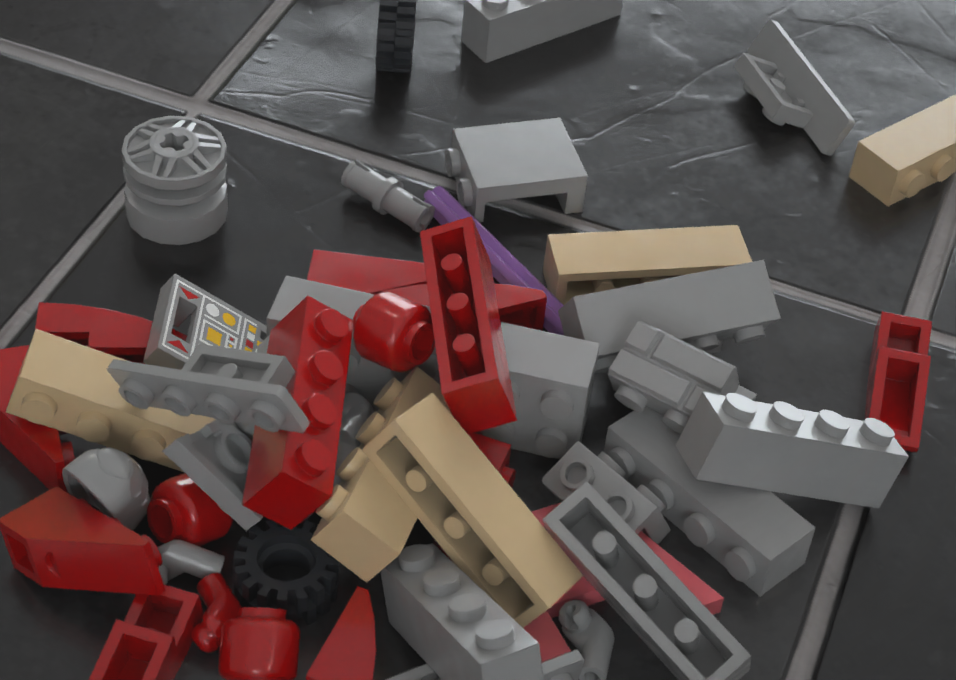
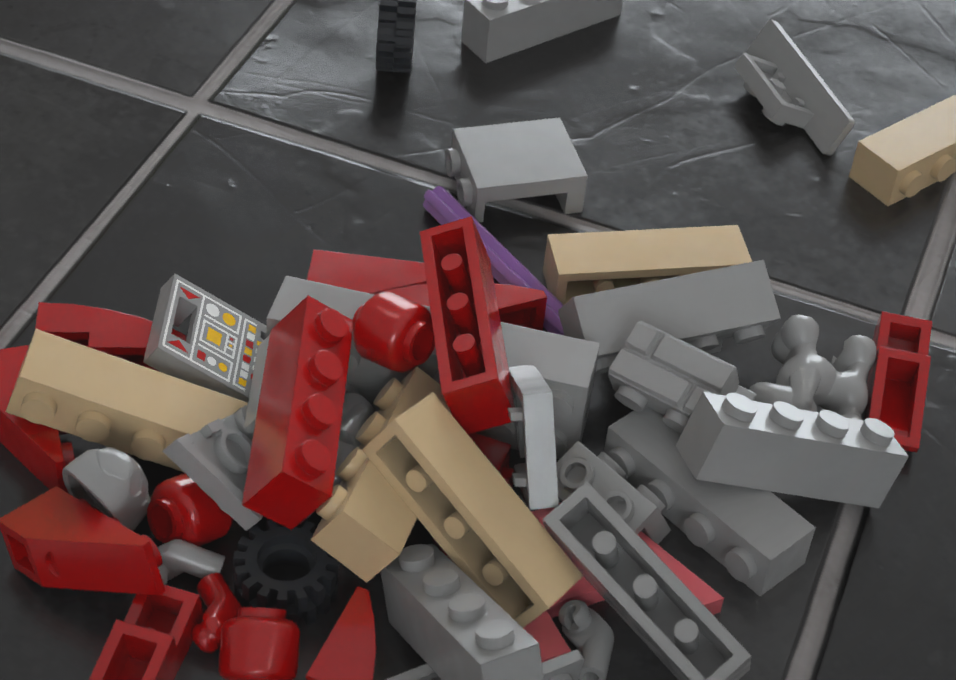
light grey bracket [107,344,310,433] -> none
light grey wheel [122,116,228,245] -> none
light grey pin [341,159,435,233] -> none
none -> light grey container [508,365,559,510]
none -> light grey animal [749,314,878,421]

